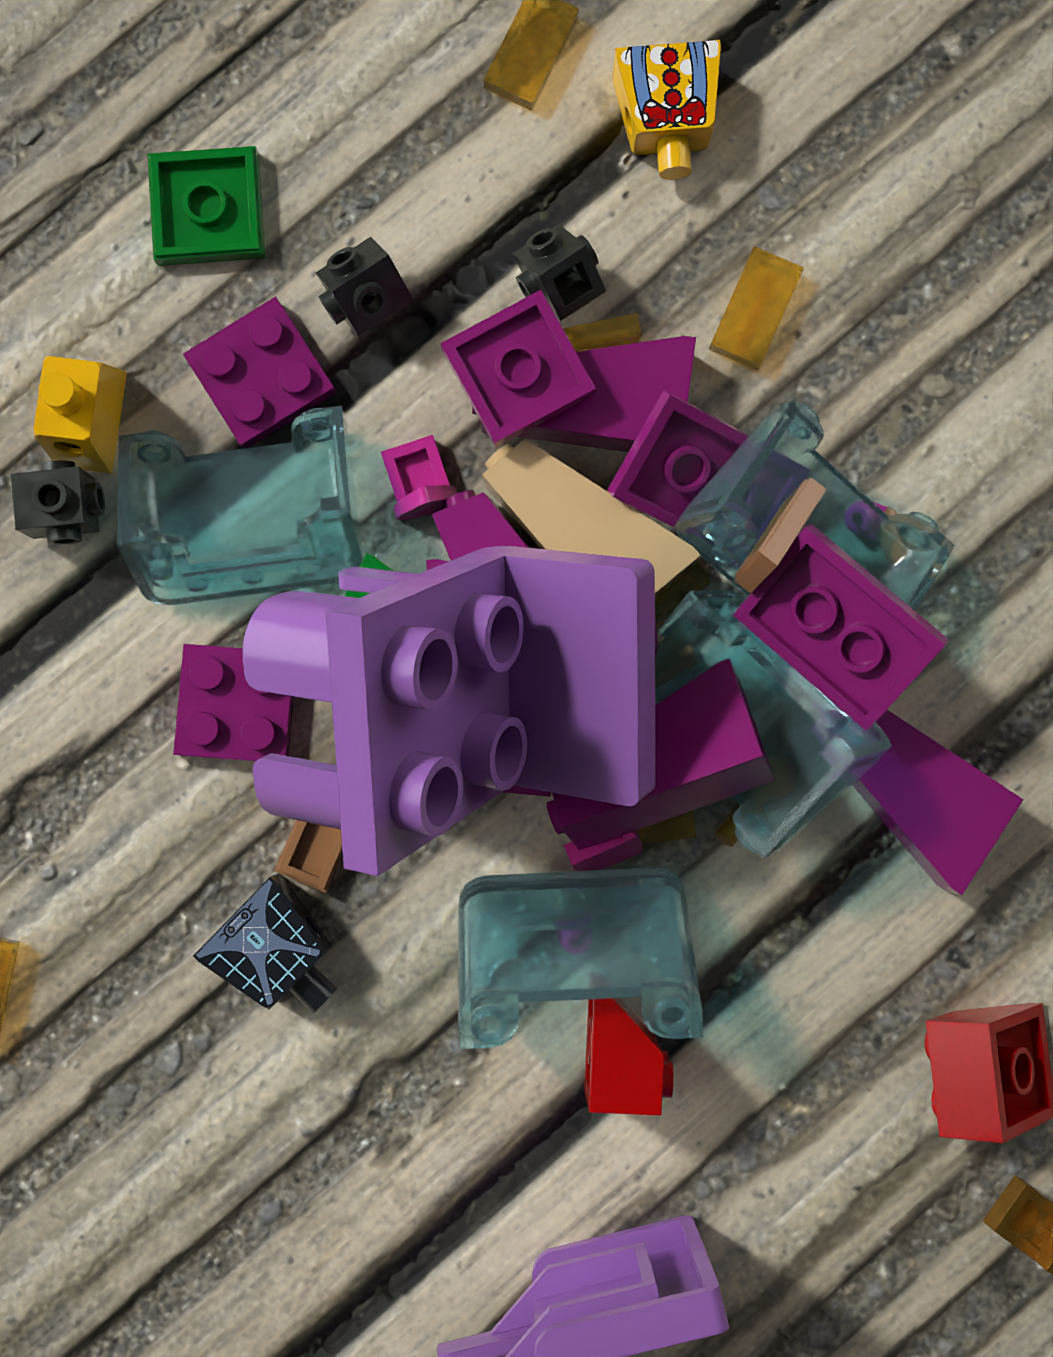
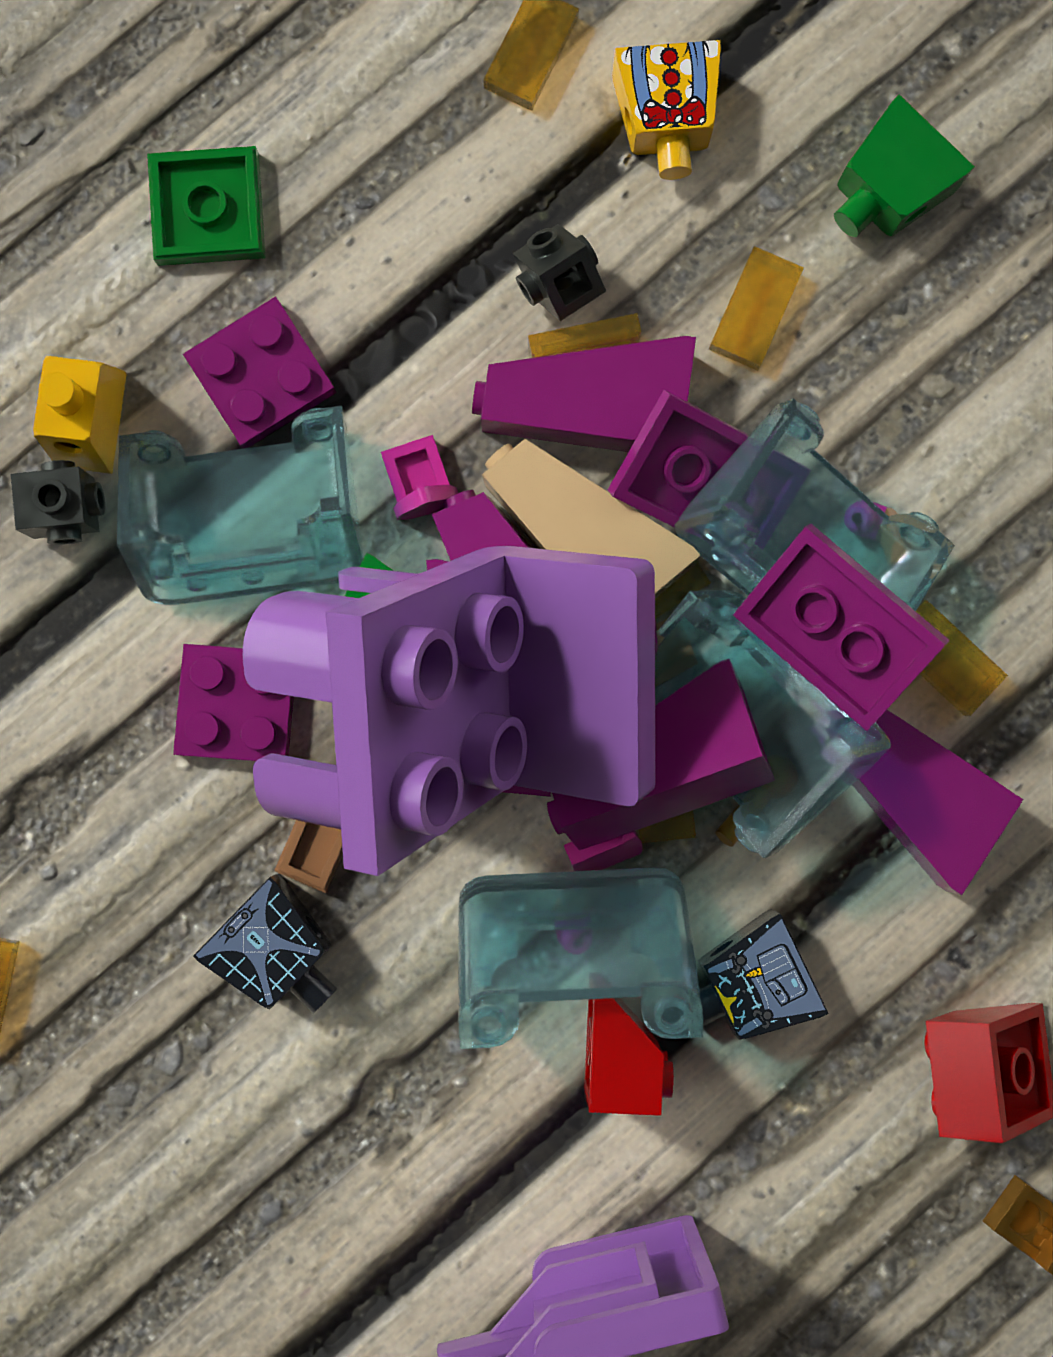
pearl dark grey brick [315,237,414,336] -> none
magenta plate [440,290,596,448] -> none
medium nougat tile [735,477,827,593] -> none
none -> torso [680,909,829,1040]
none -> green torso [834,94,975,237]
none -> clear yellow tile [914,599,1008,717]

